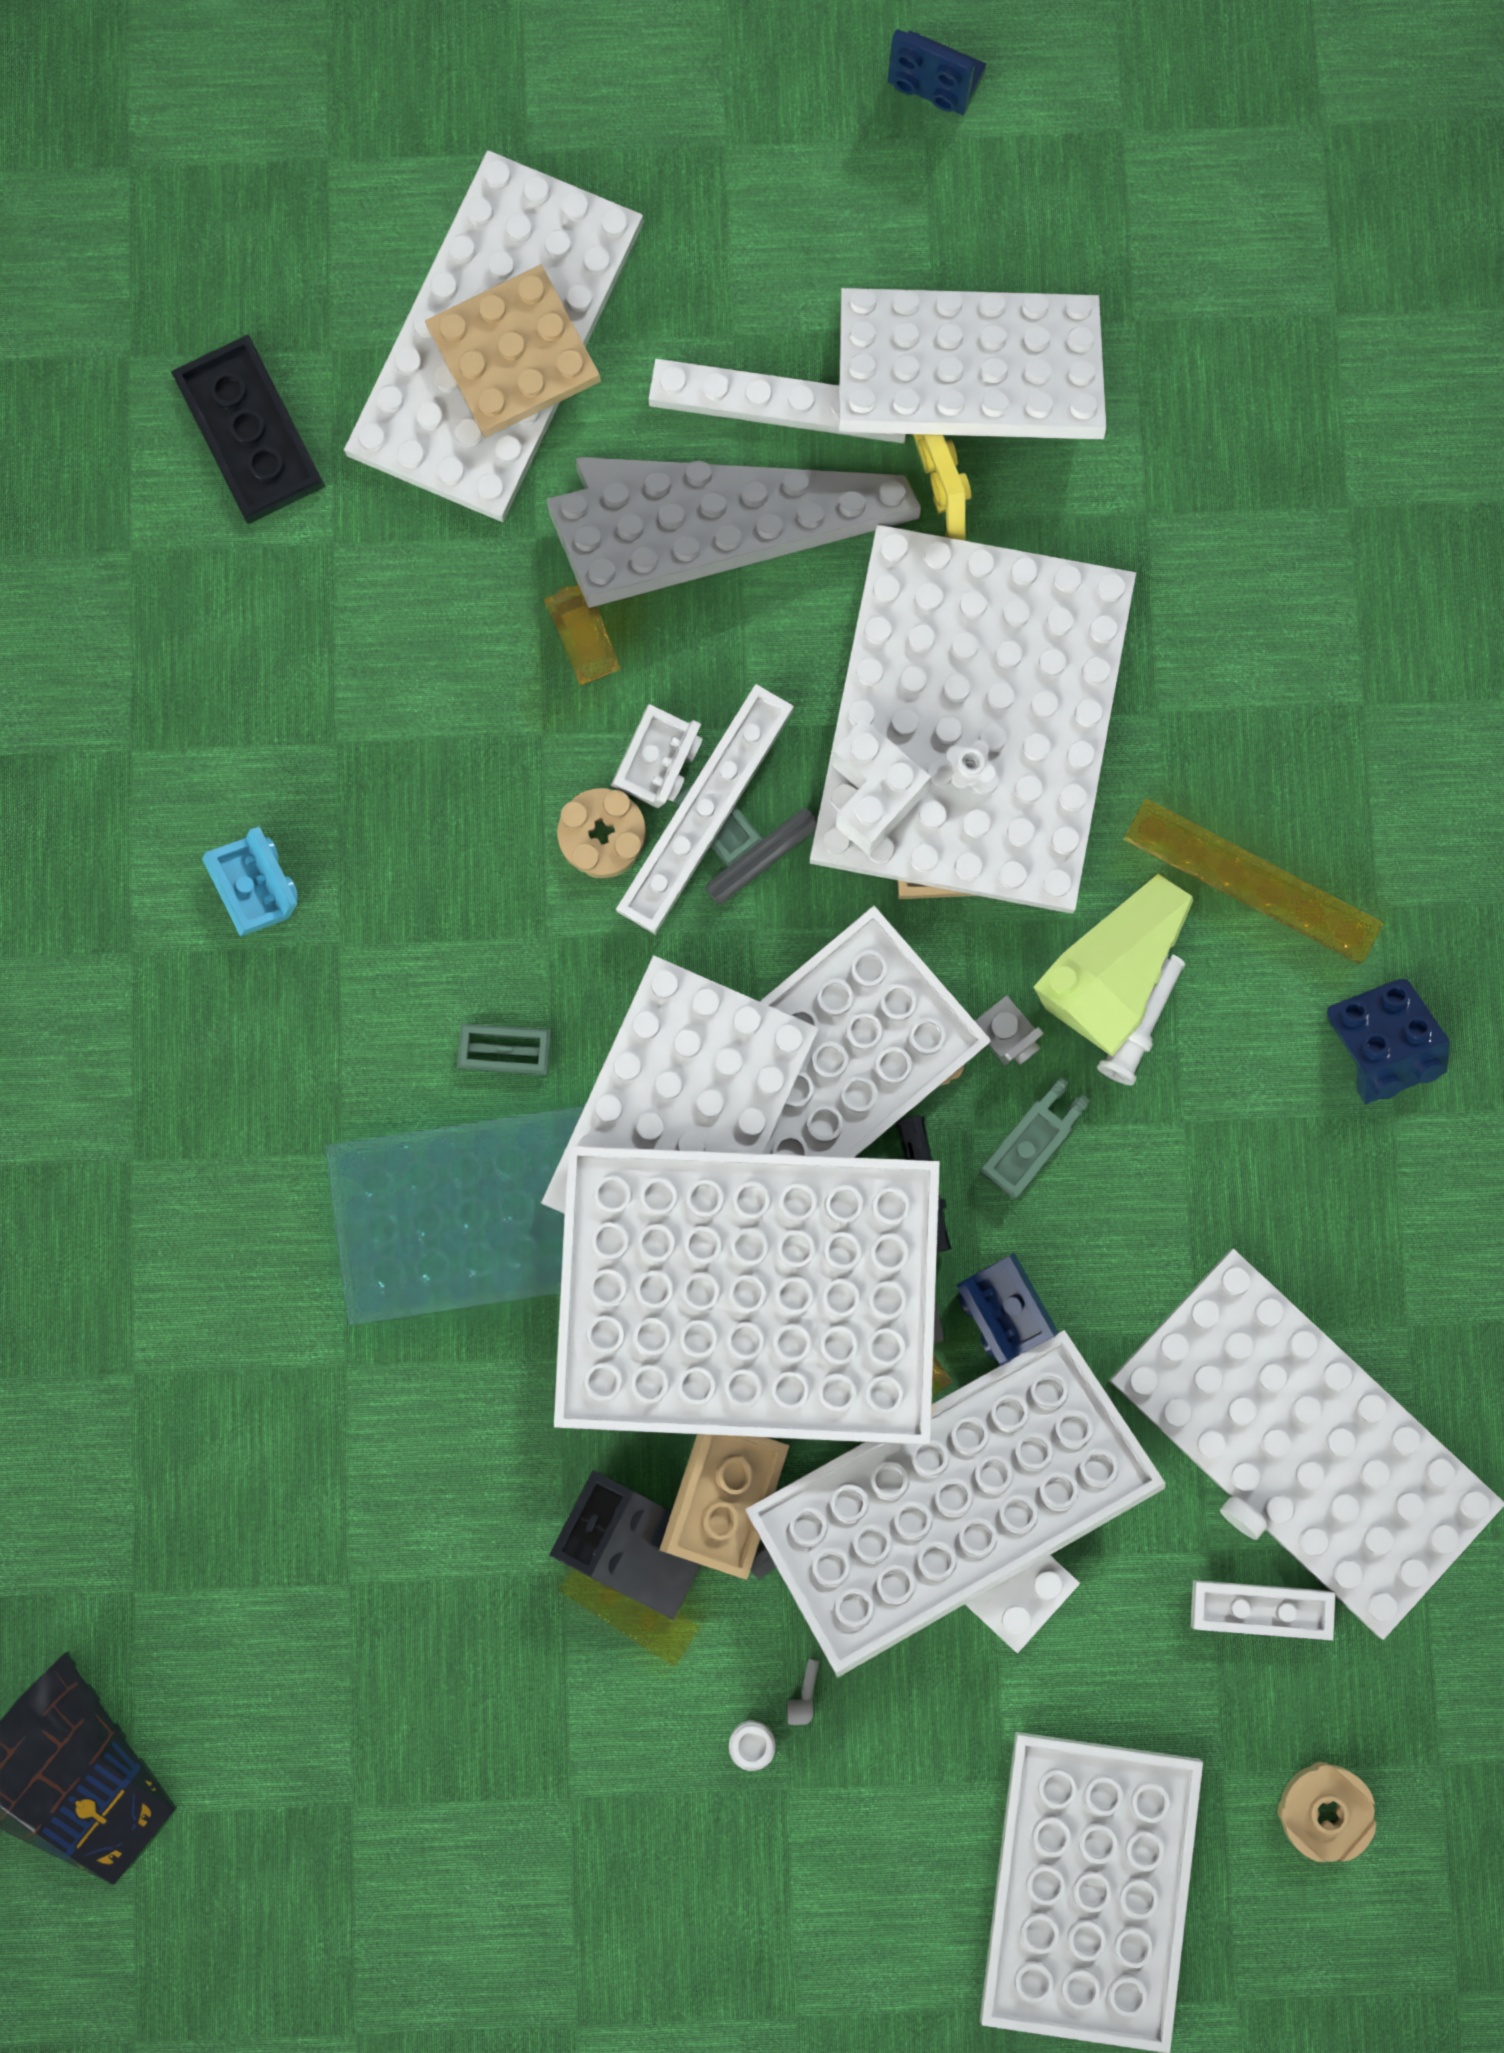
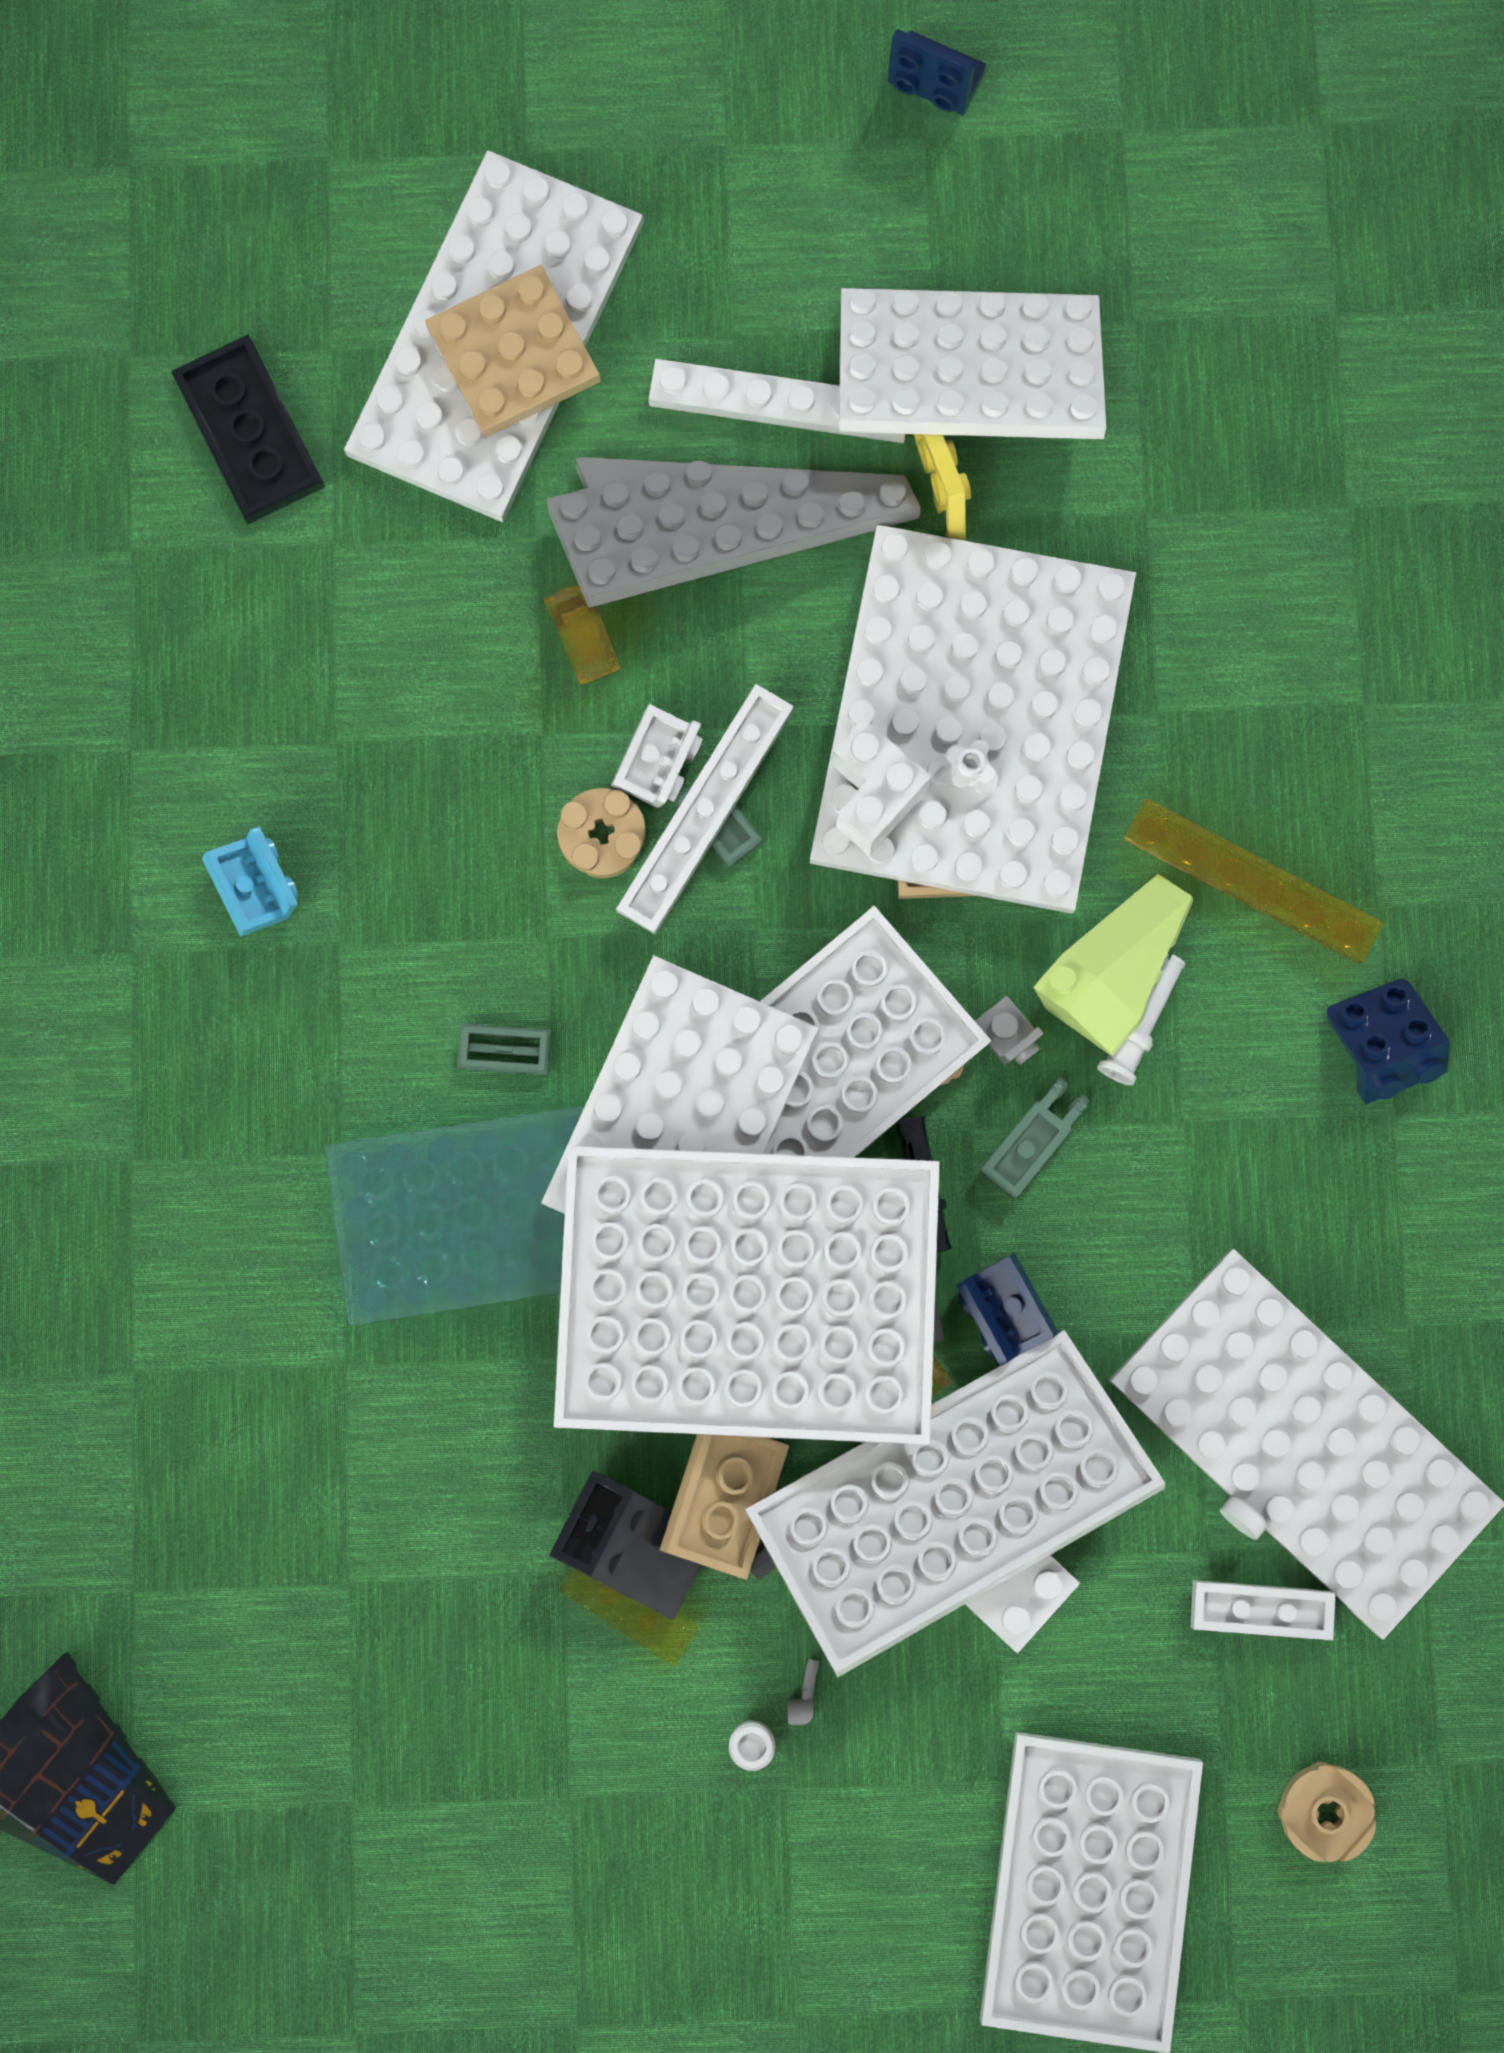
dark grey axle [706,808,817,904] -> none

